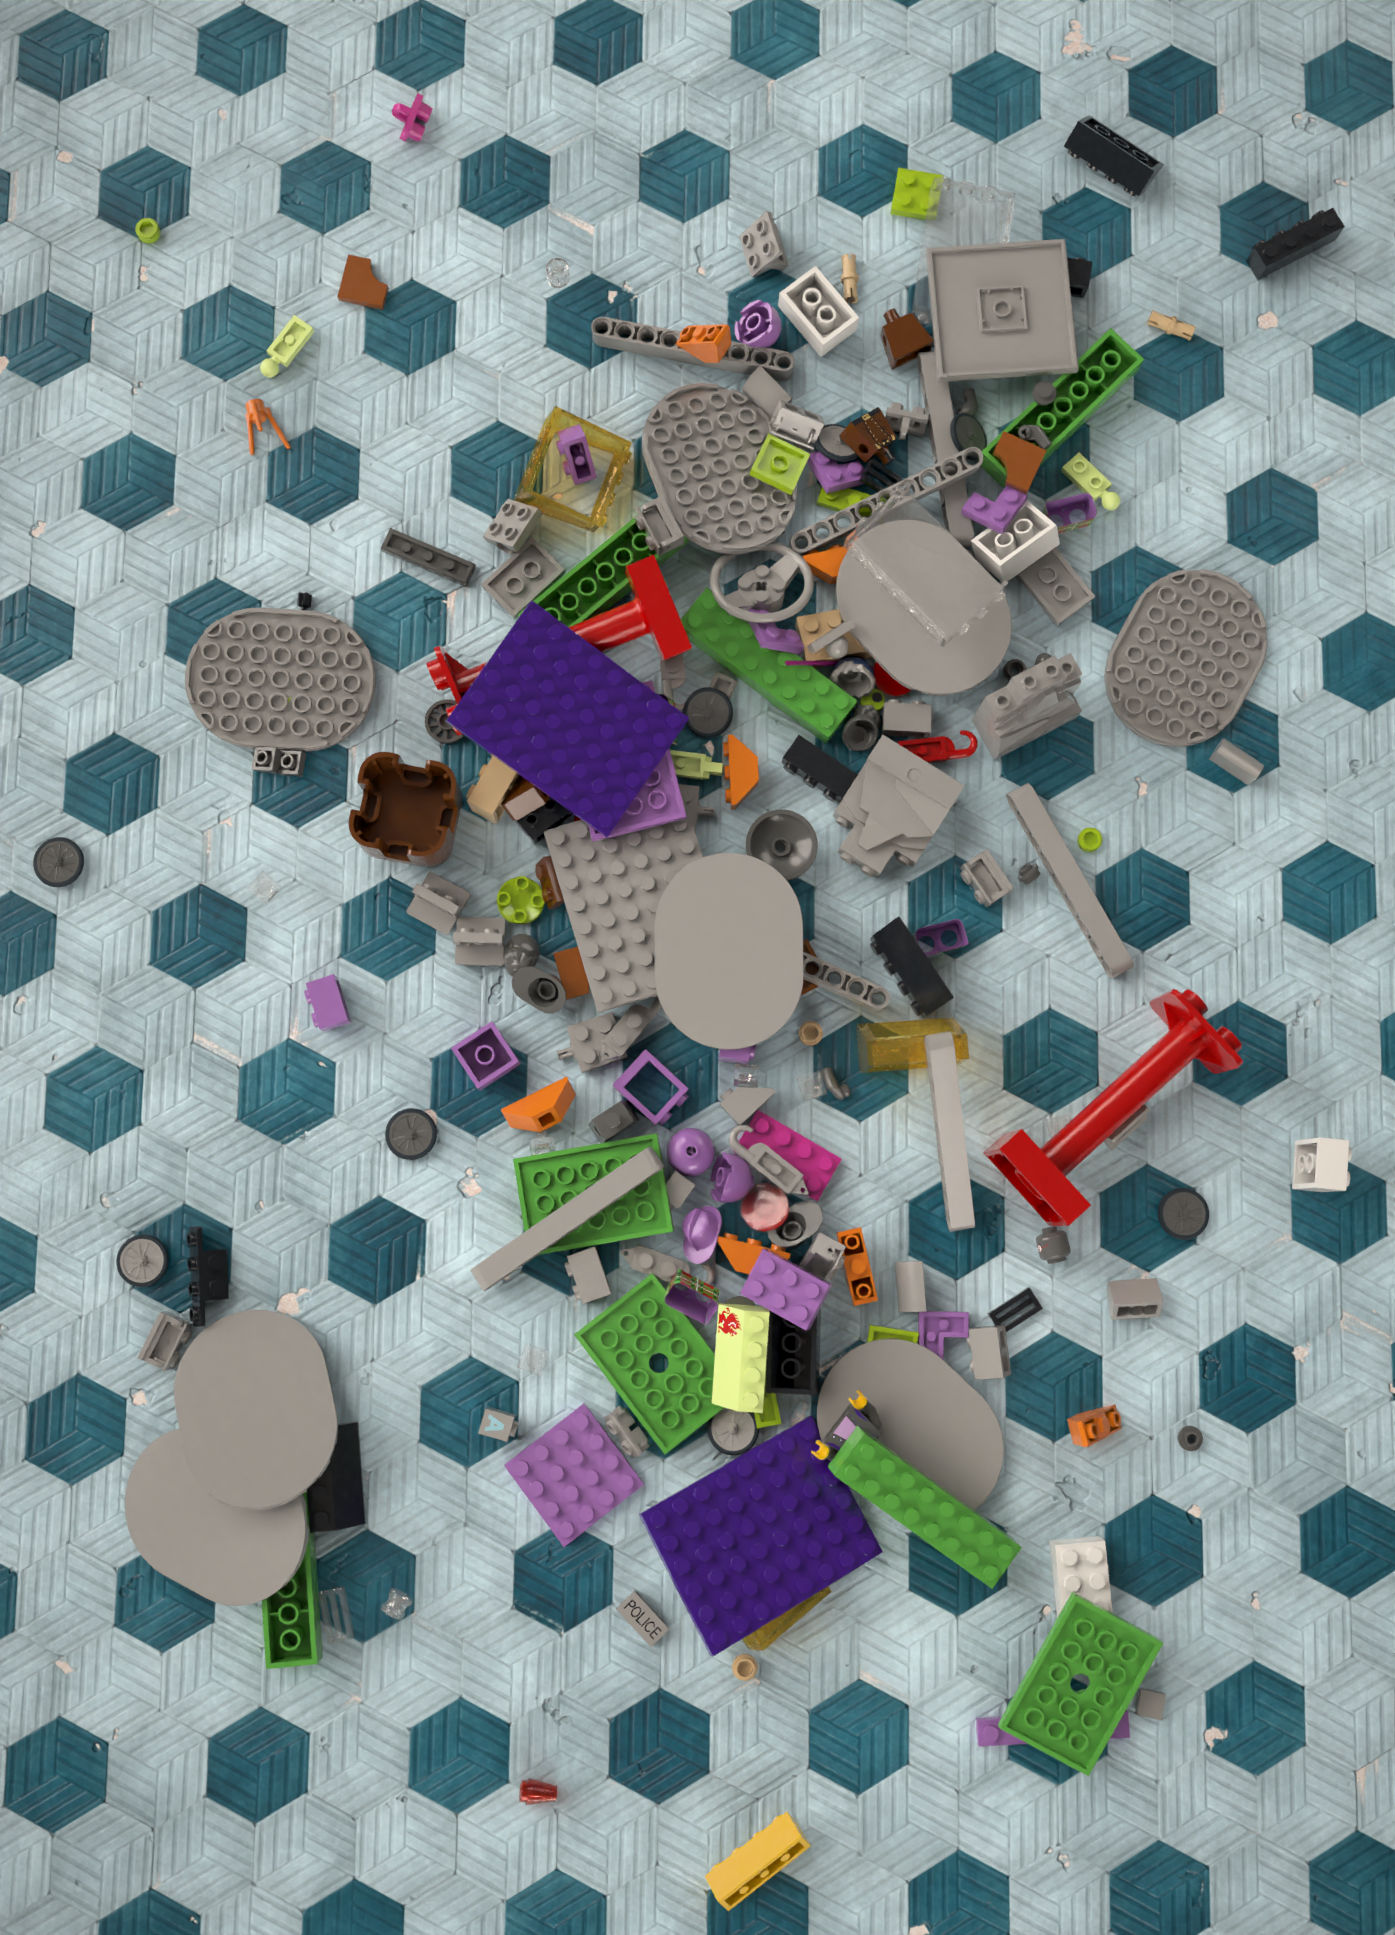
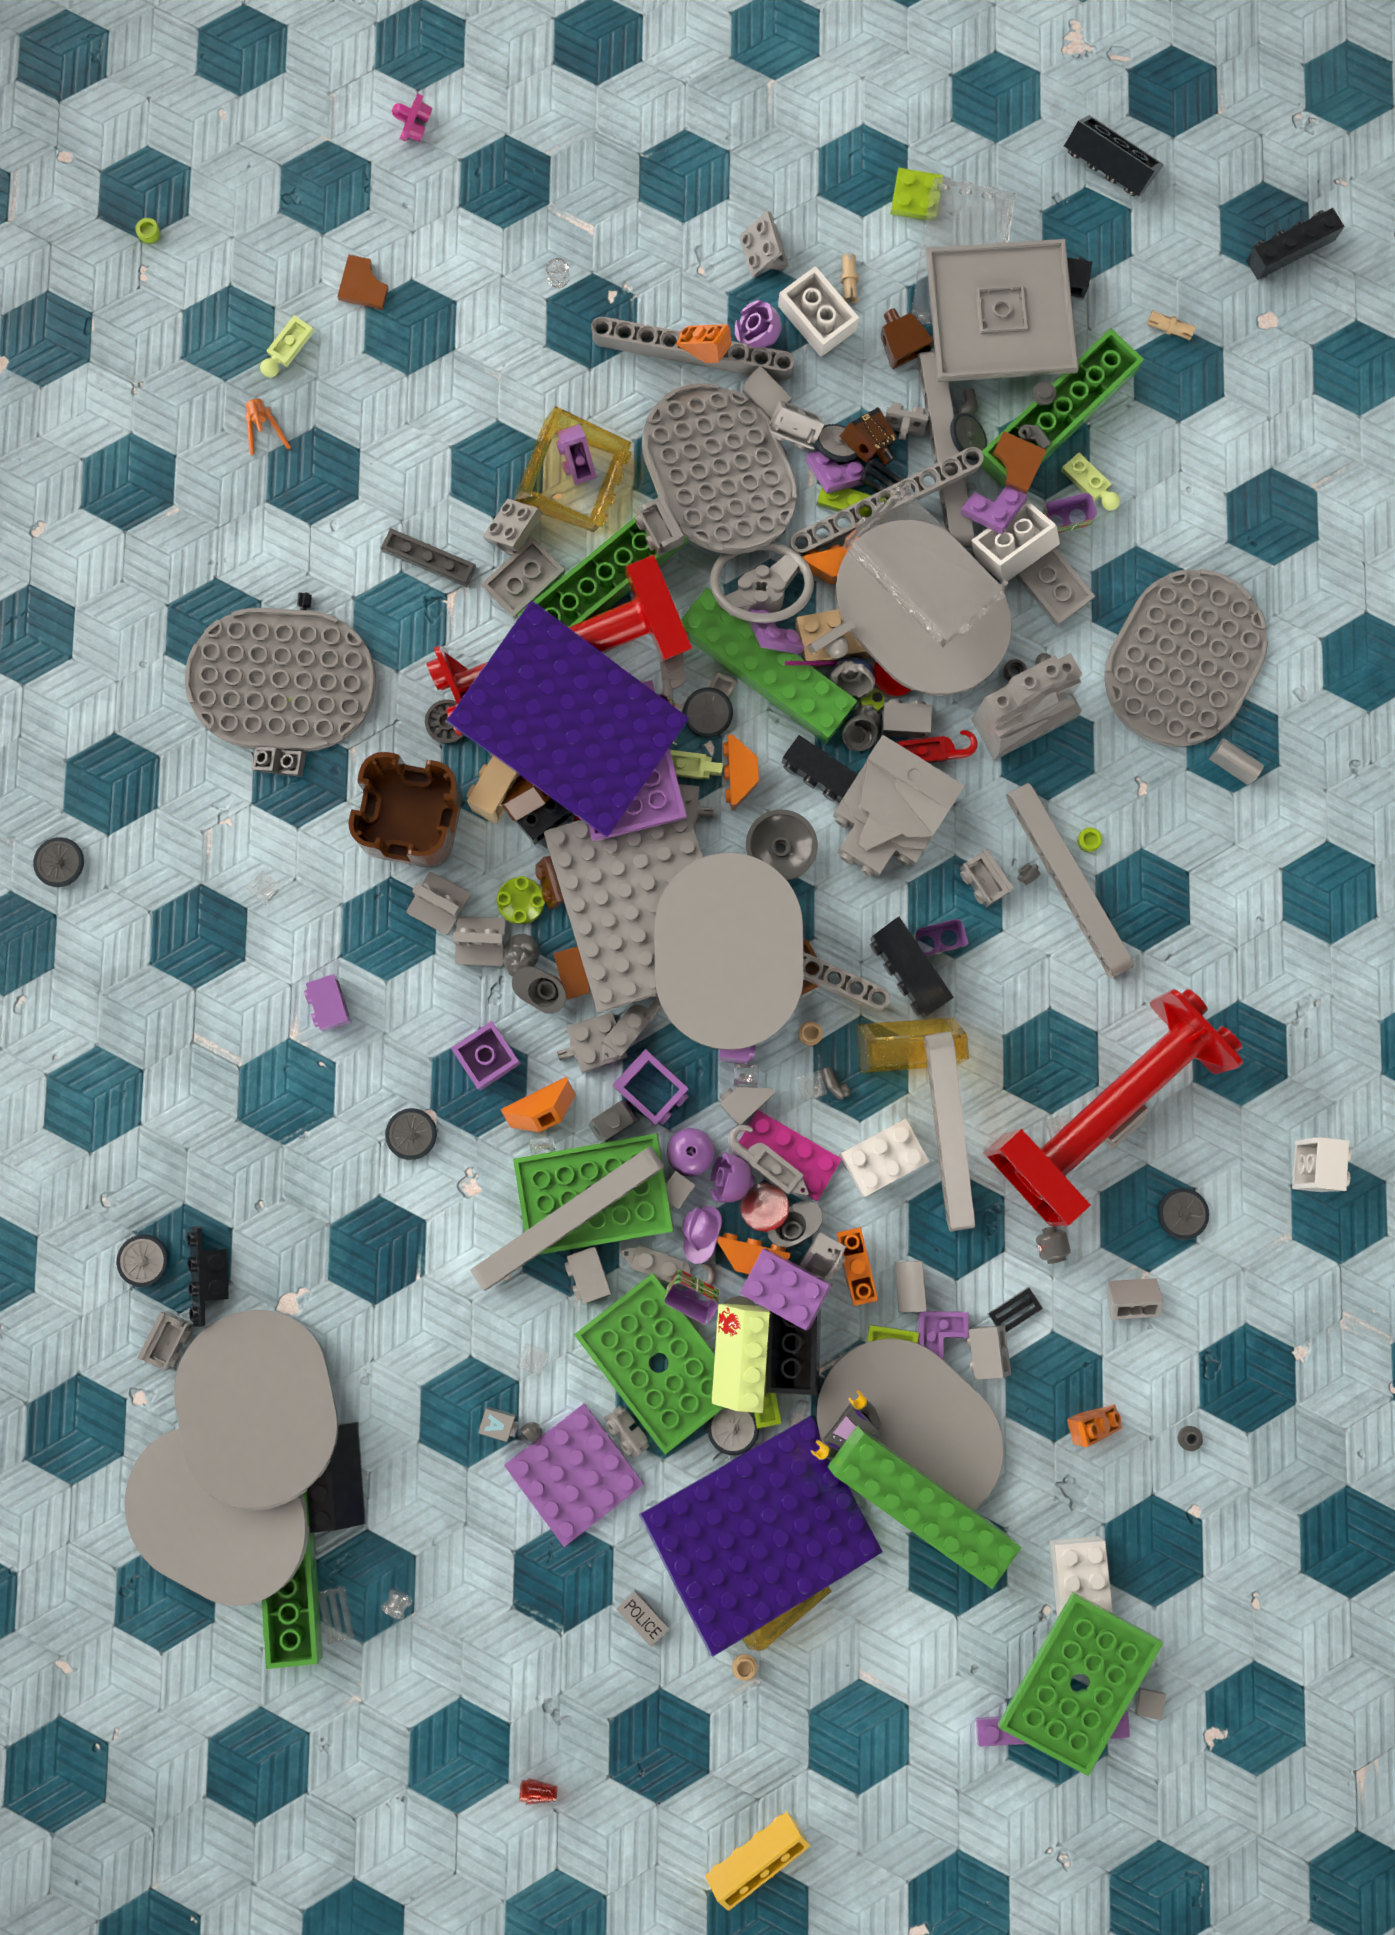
lime plate [749,433,810,495] -> none
none -> dark grey hinge [520,1422,542,1444]
none -> white brick [839,1119,930,1197]

